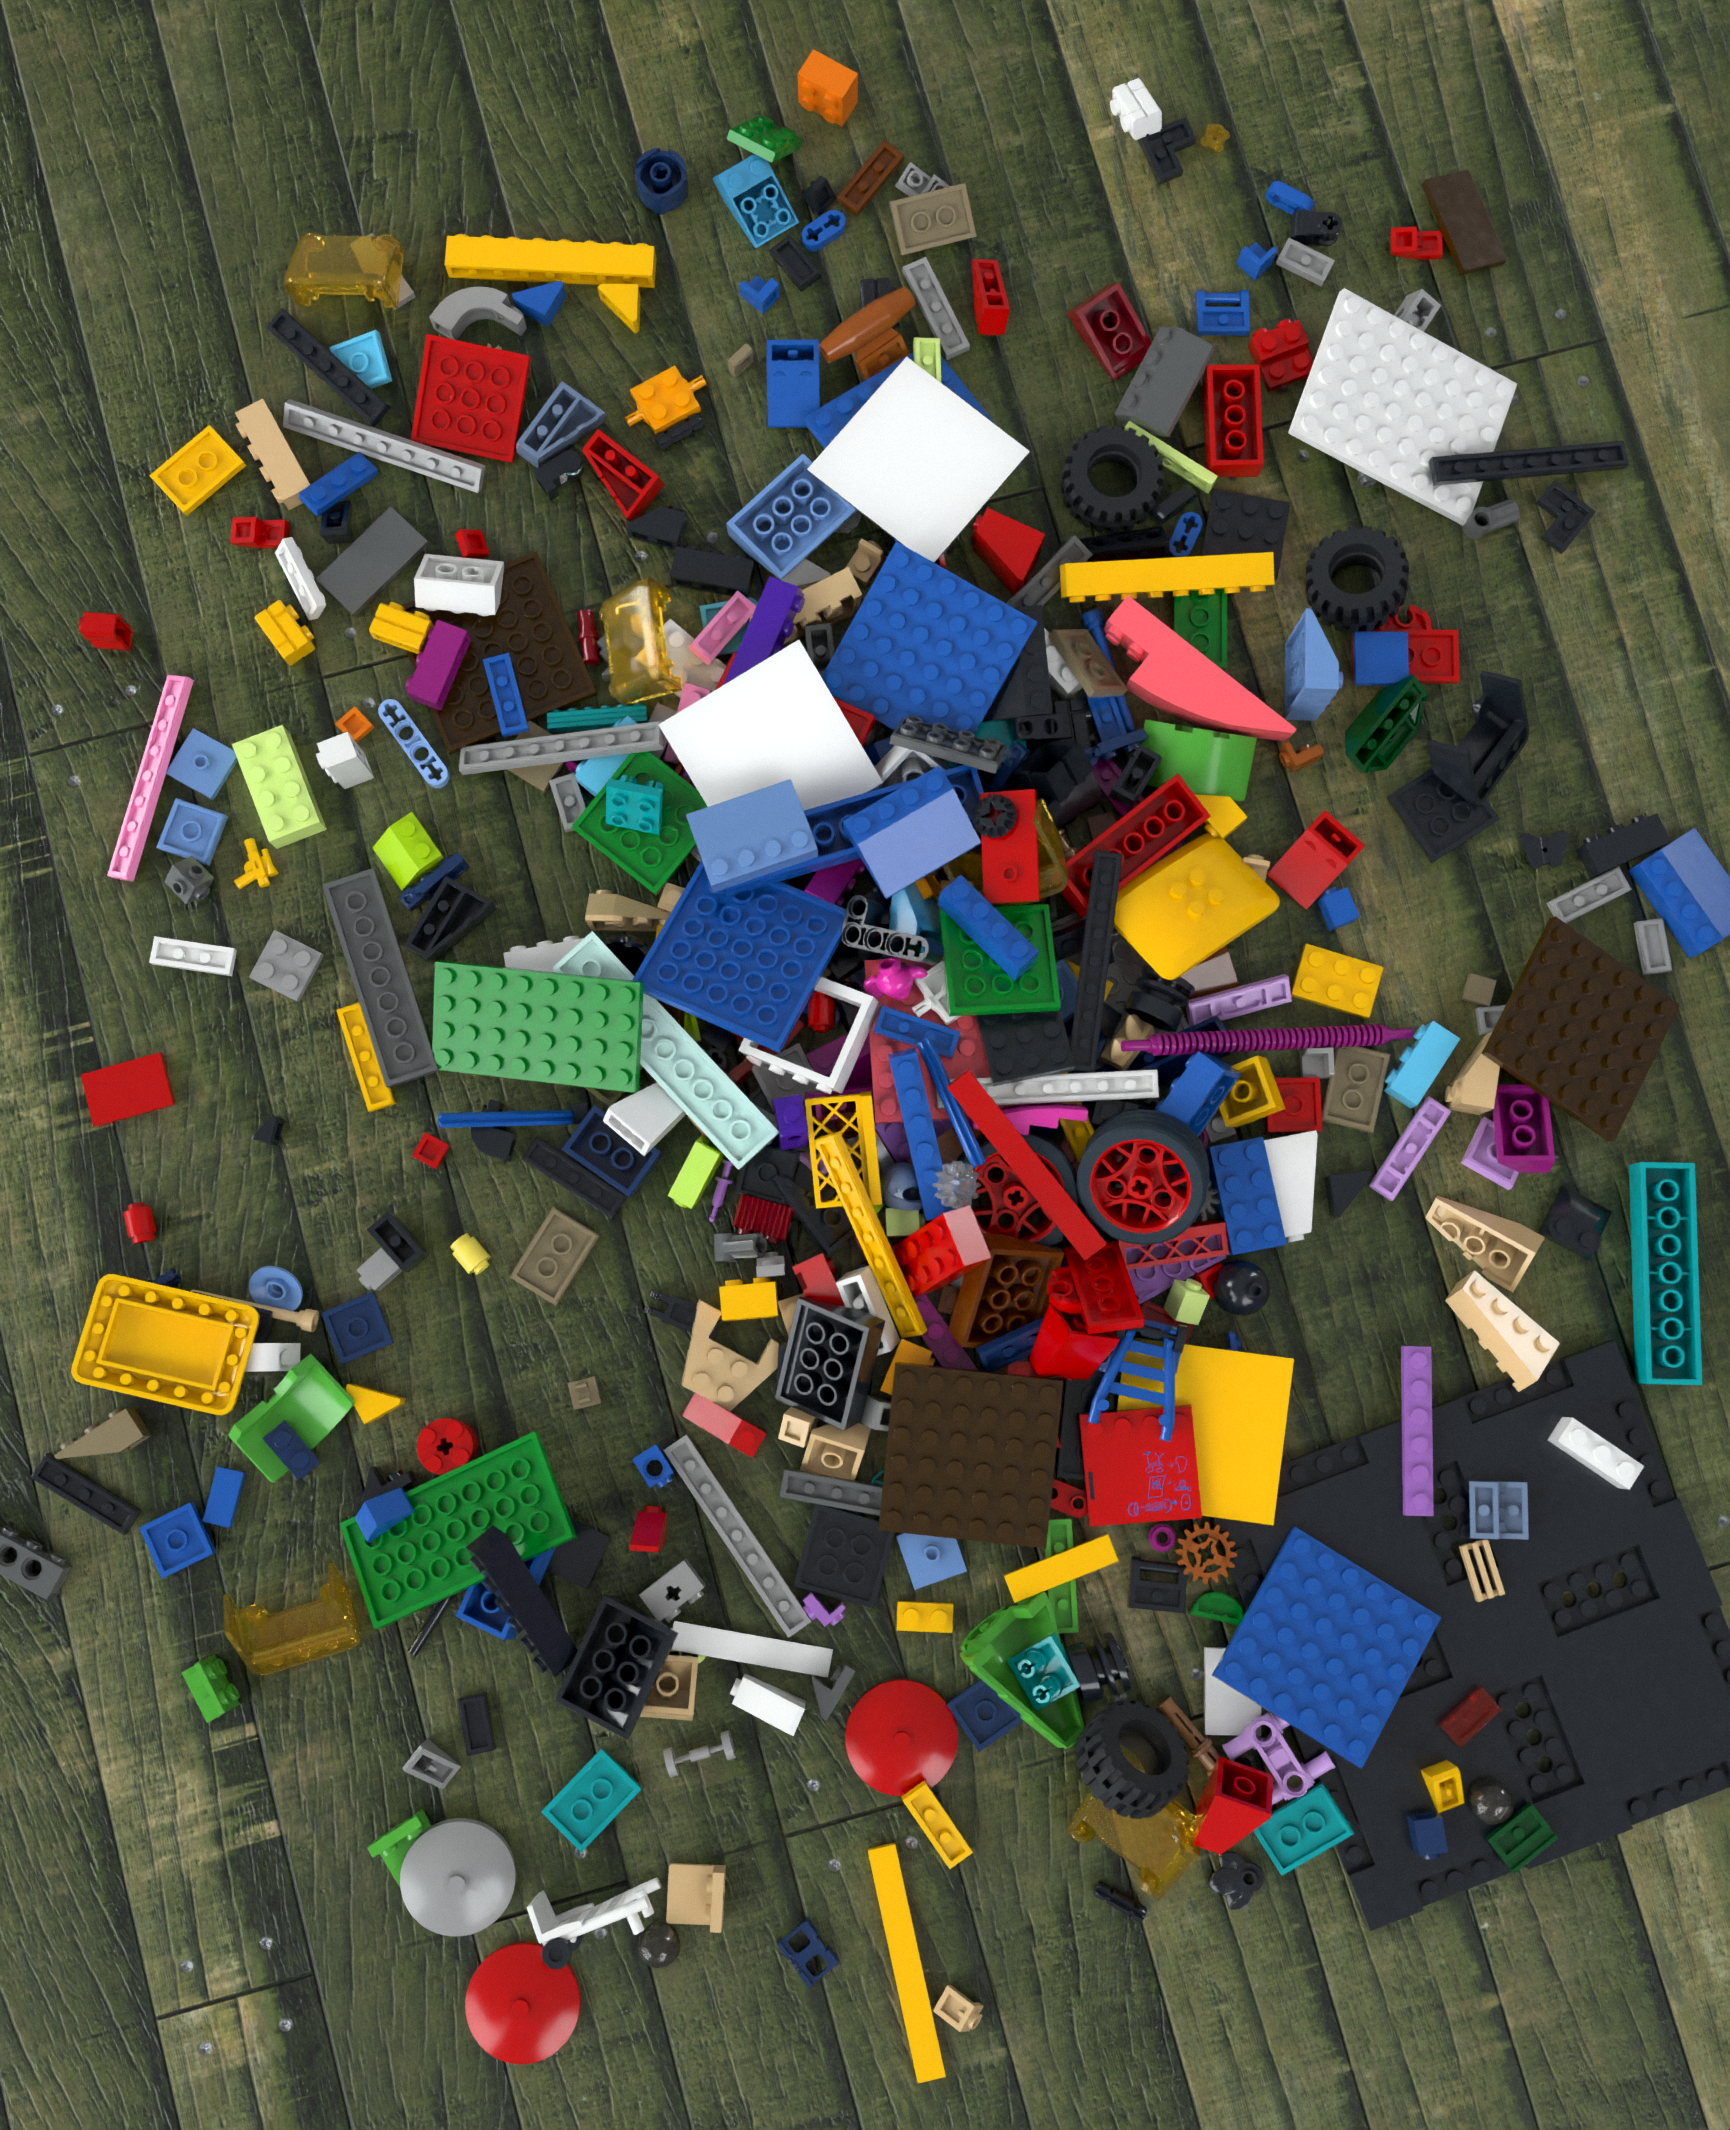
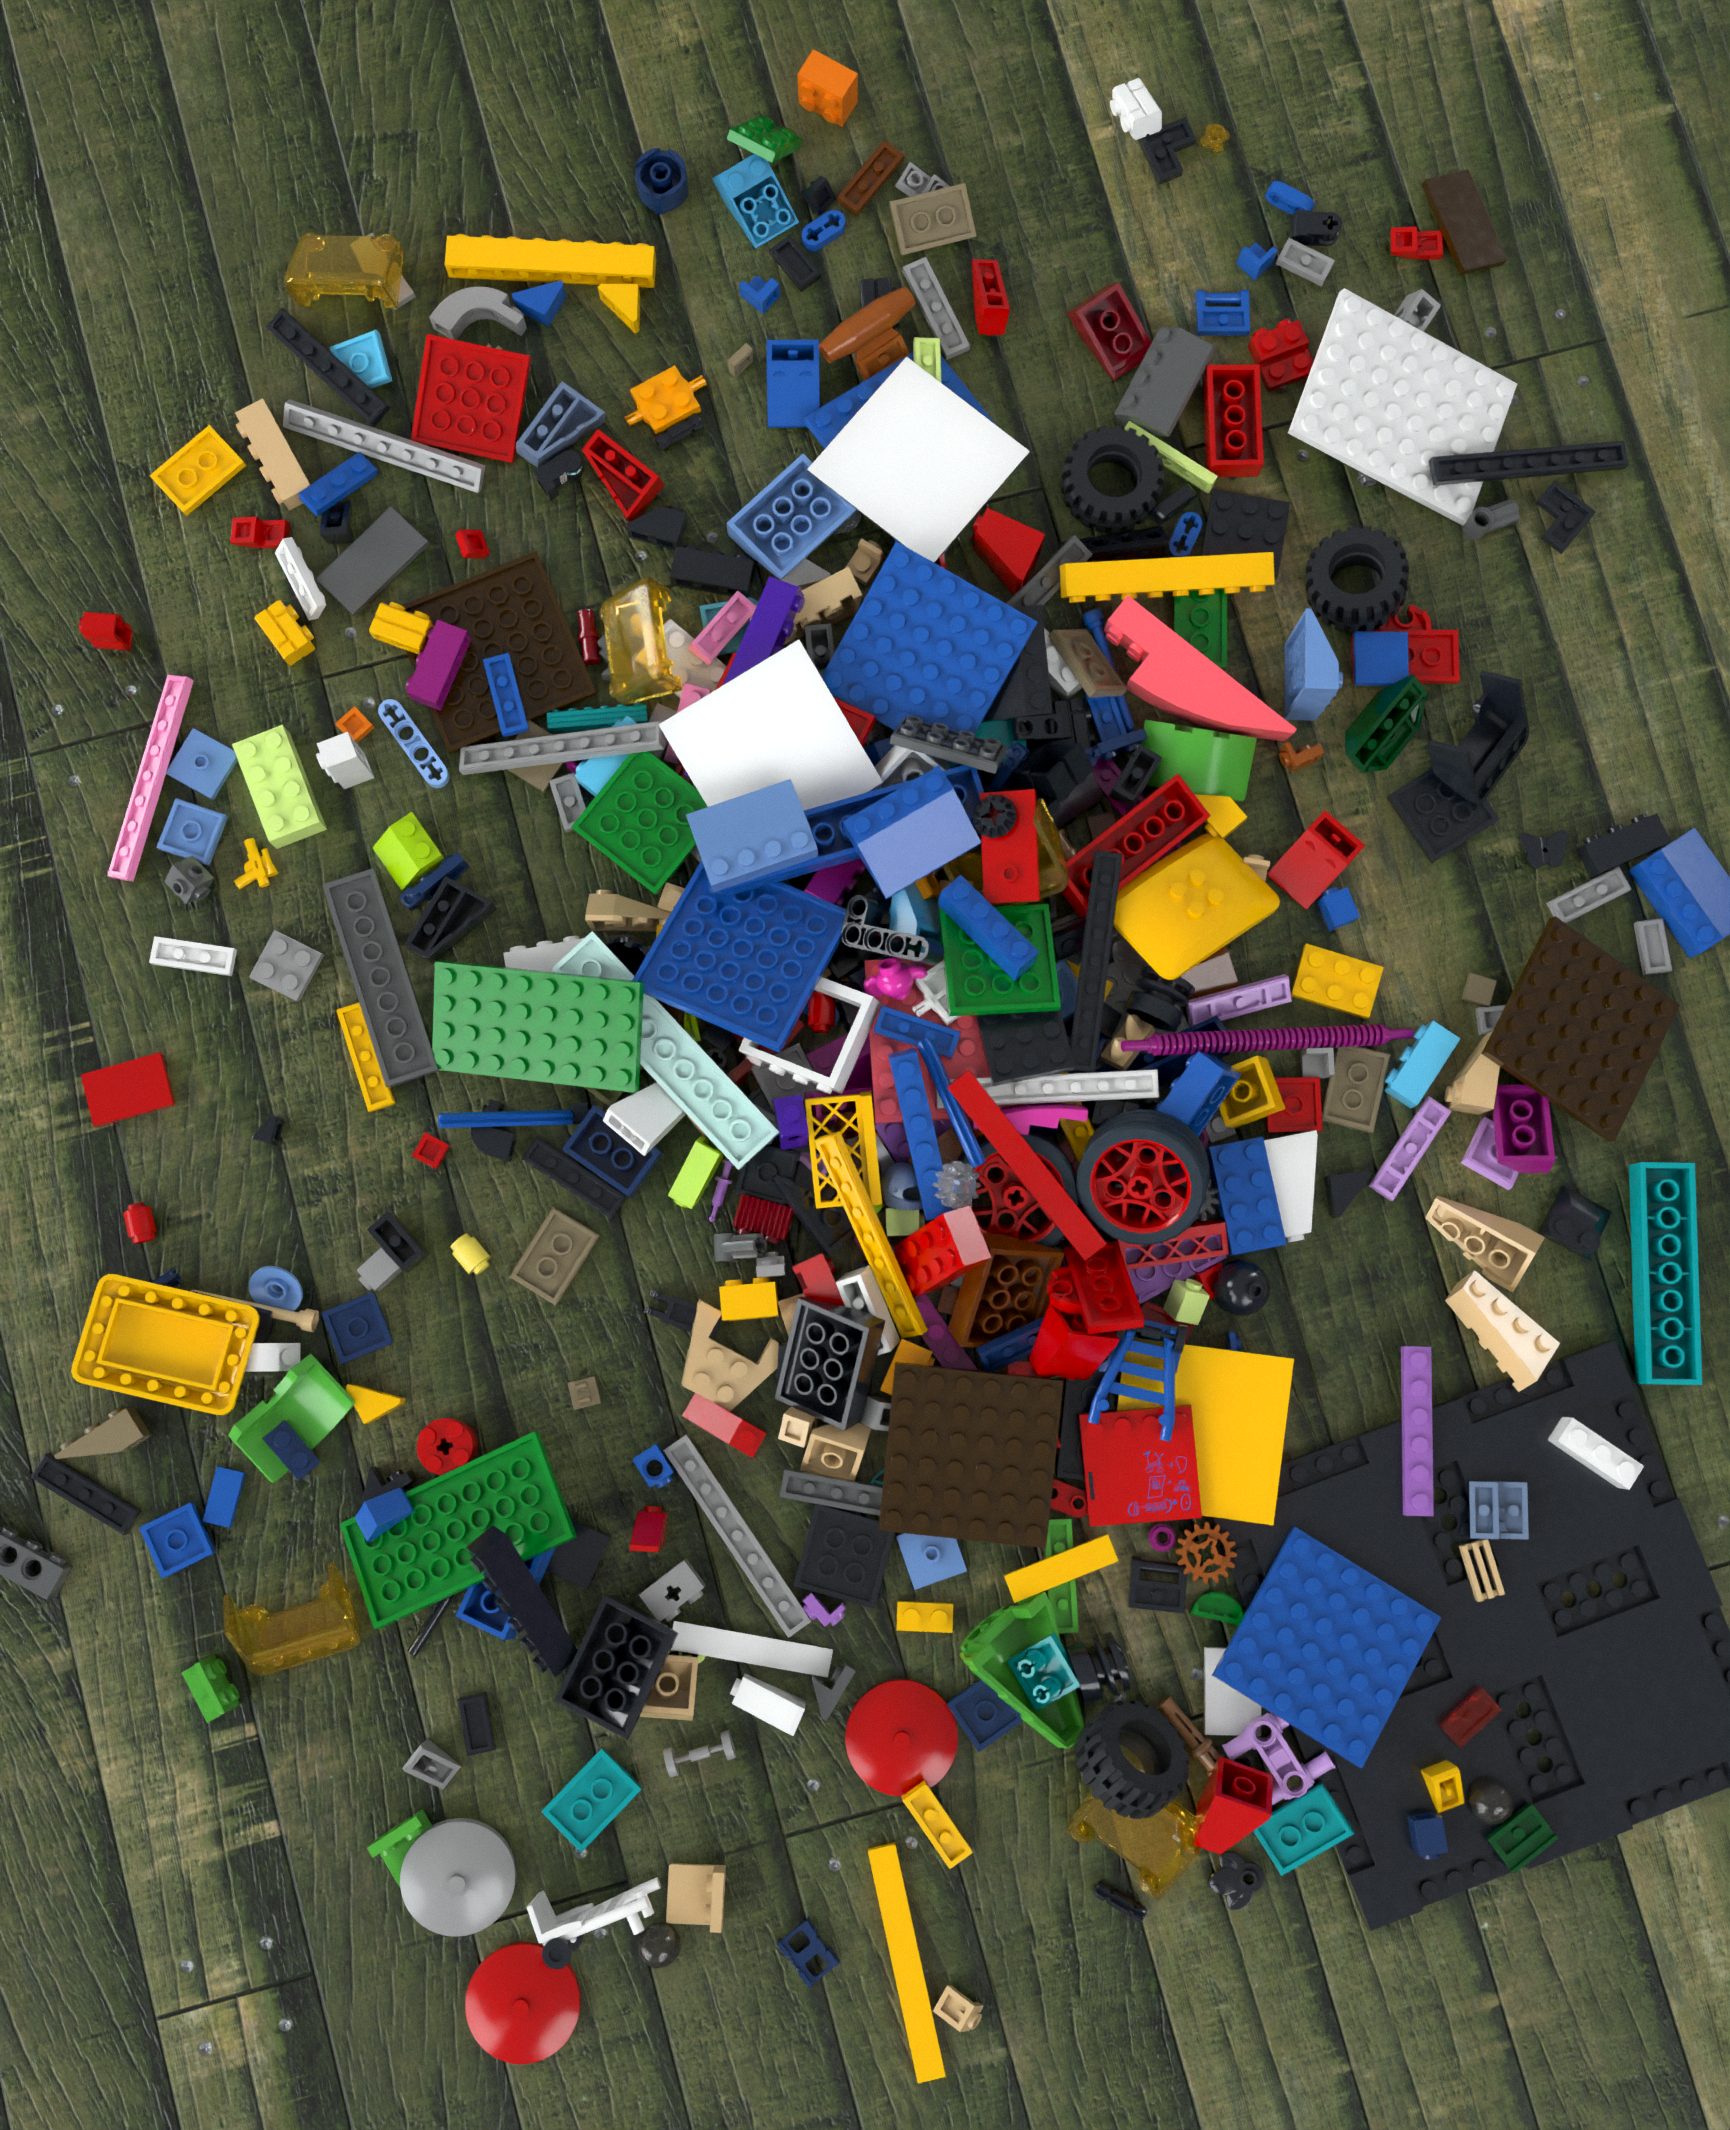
white slope [414,554,504,616] -> none
teal plate [606,775,664,835] -> none

